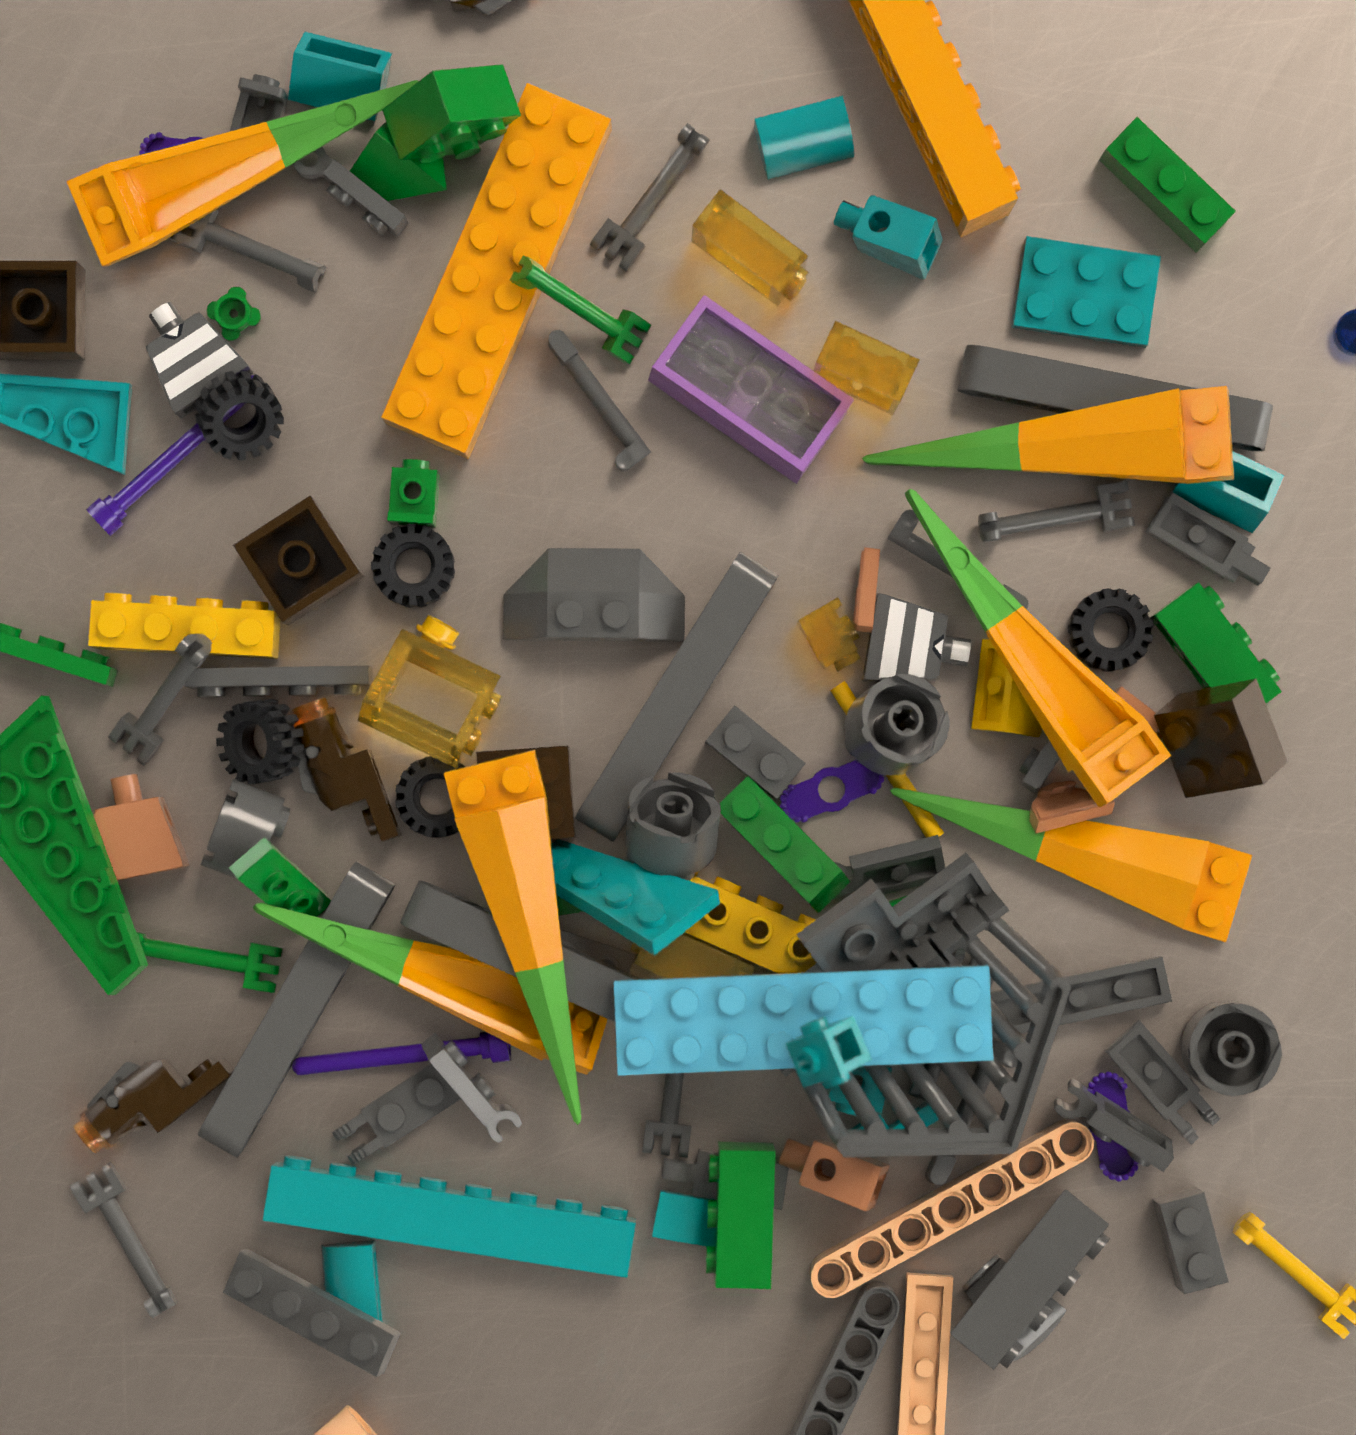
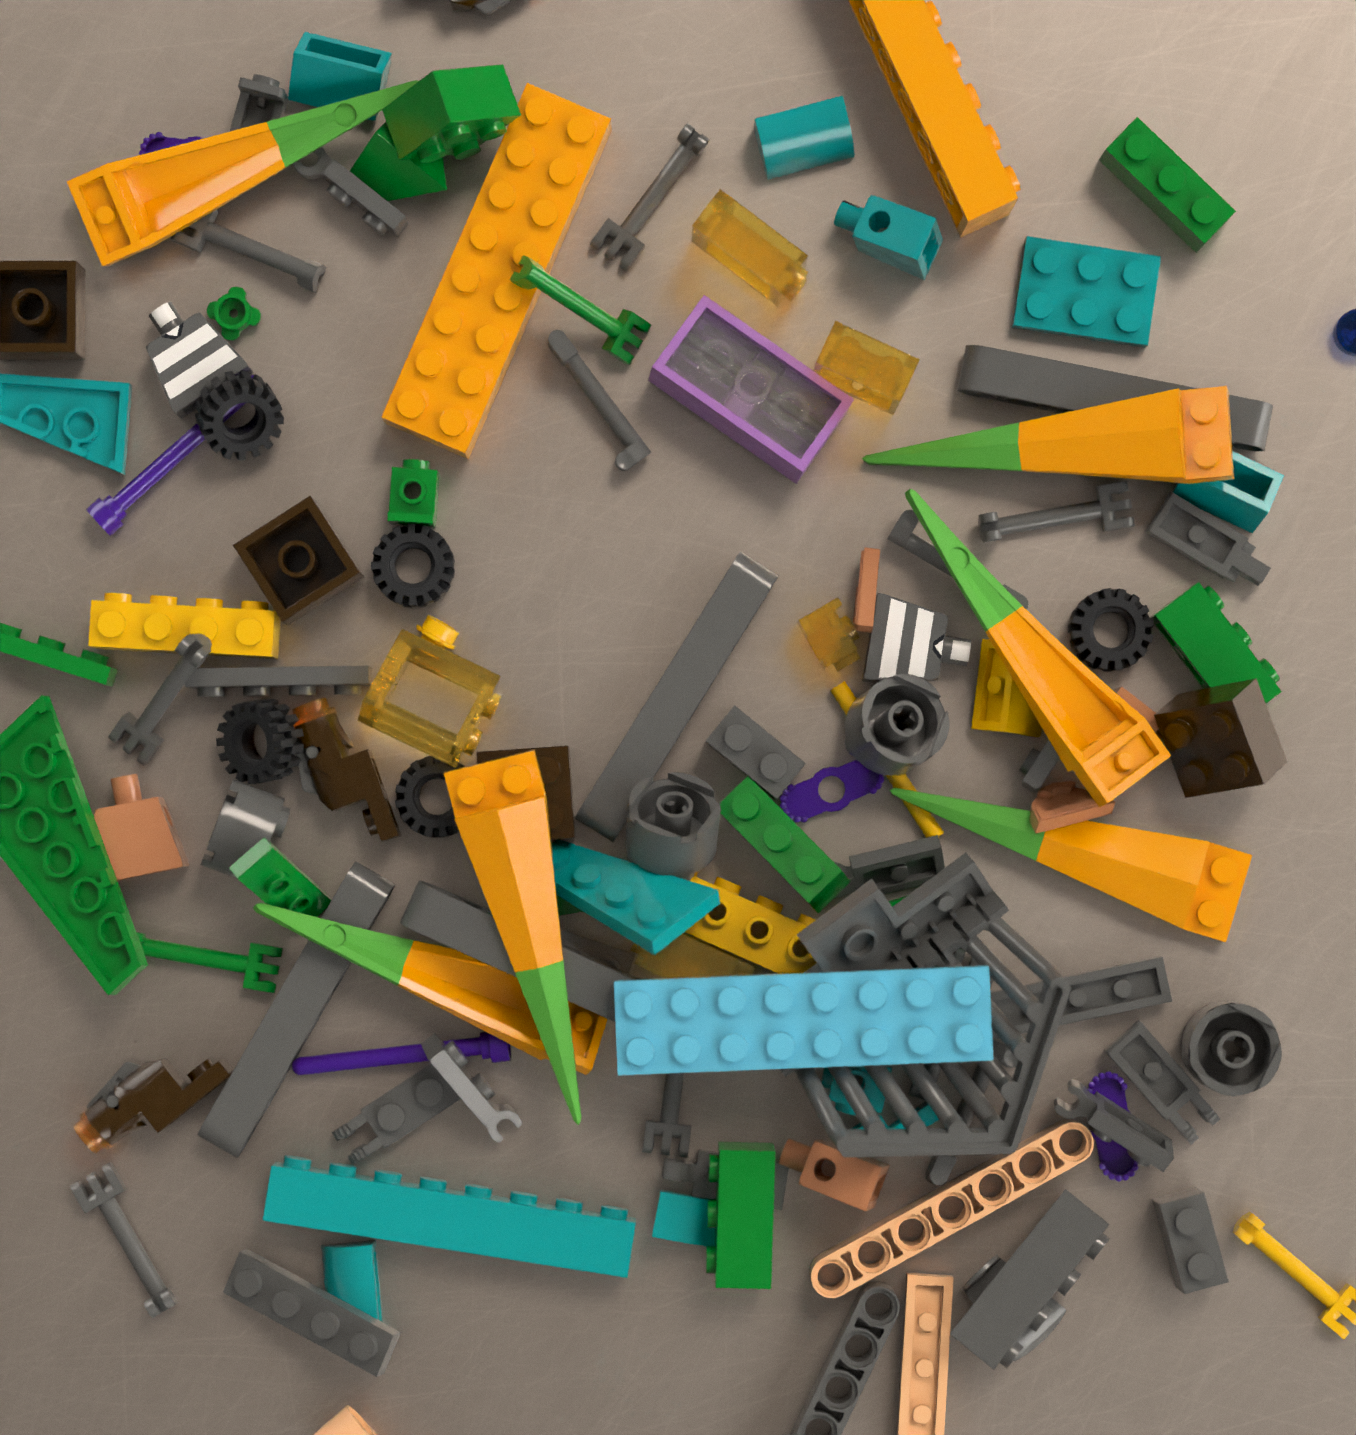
dark grey wedge [503,548,685,642] -> none
teal brick [785,1016,872,1089] -> none

